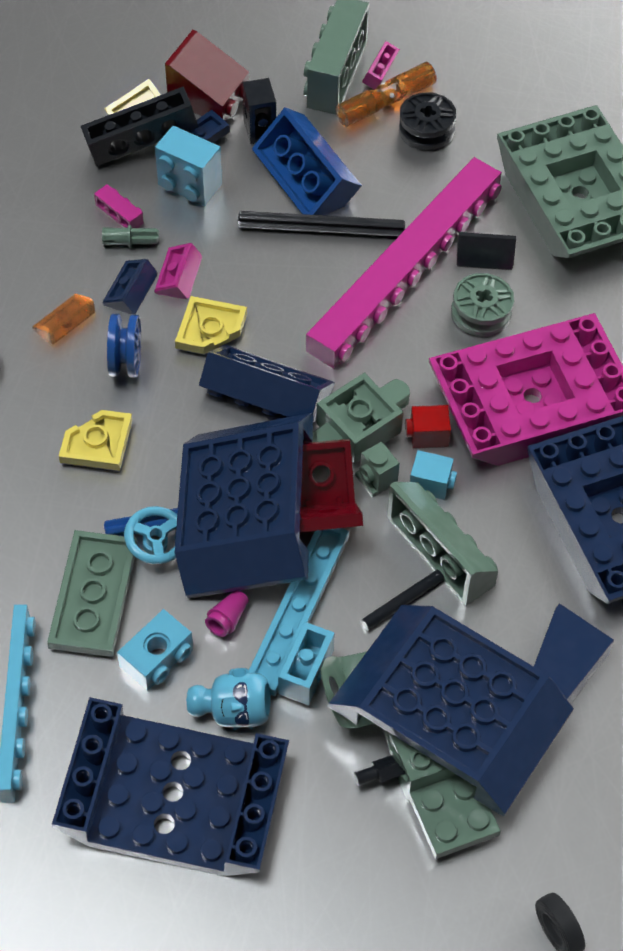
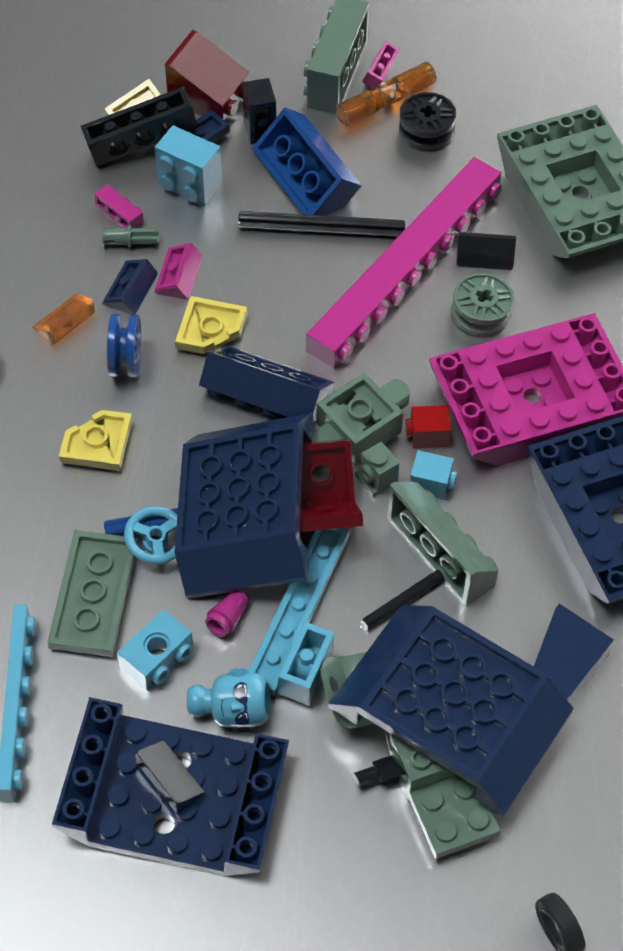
none -> slope [135,740,205,814]

